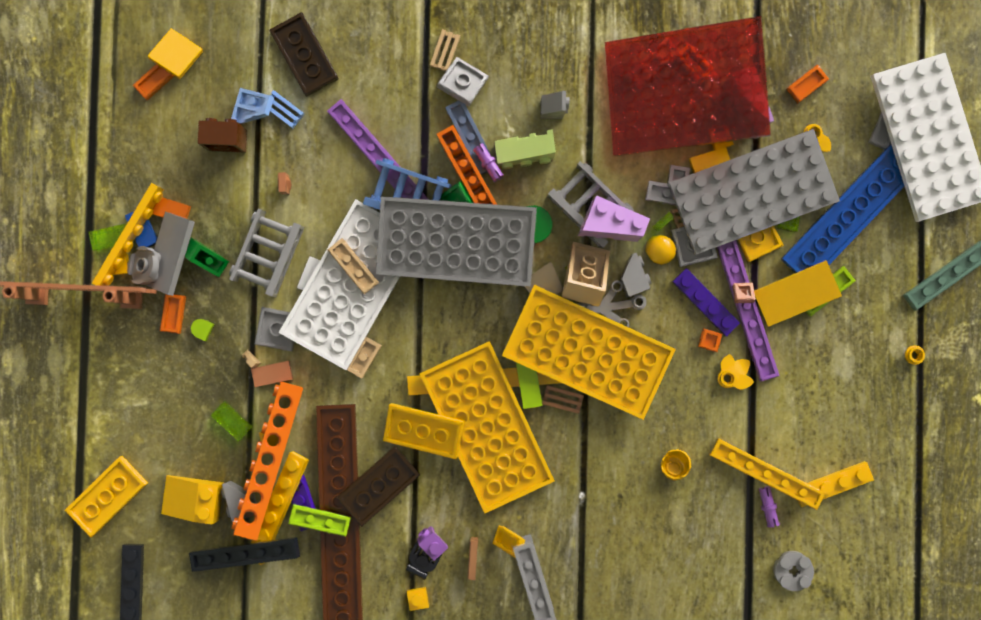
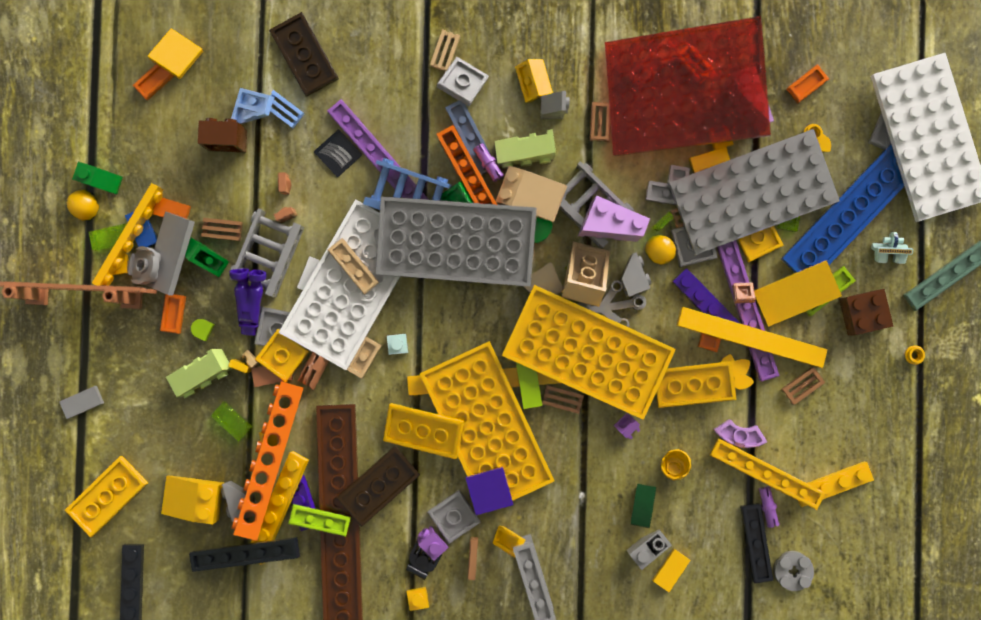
none -> light grey tile [59,386,104,419]
none -> yellow hair [66,190,99,221]
none -> green slope [72,161,123,195]
none -> yellowish green wedge [166,349,232,398]
none -> medium nougat tile [201,218,242,241]
none -> yellow tile [228,359,251,373]
none -> dark purple piece [229,268,266,335]
none -> yellow tile [255,329,310,383]
none -> nougat tile [273,207,297,223]
none -> nougat arm [298,352,329,390]
none -> black sticker [314,129,362,177]
none -> light aqua plate [387,334,408,355]
none -> light grey tile [428,489,481,544]
none -> dark purple tile [466,467,513,515]
none -> tan slope [496,166,567,222]
none -> yellow panel [515,59,553,103]
none -> medium nougat tile [589,102,611,142]
none -> medium lavender tile [614,413,640,439]
none -> light grey slope [627,530,672,570]
none -> dark green slope [630,484,656,529]
none -> yellow tile [652,548,691,592]
none -> yellow tile [656,361,736,408]
none -> yellow tile [676,307,828,368]
none -> lavender tile [713,419,767,448]
none -> black tile [740,503,773,584]
none -> medium nougat tile [781,367,825,405]
none -> reddish brown brick [839,289,894,335]
none -> light aqua hips [871,232,913,264]

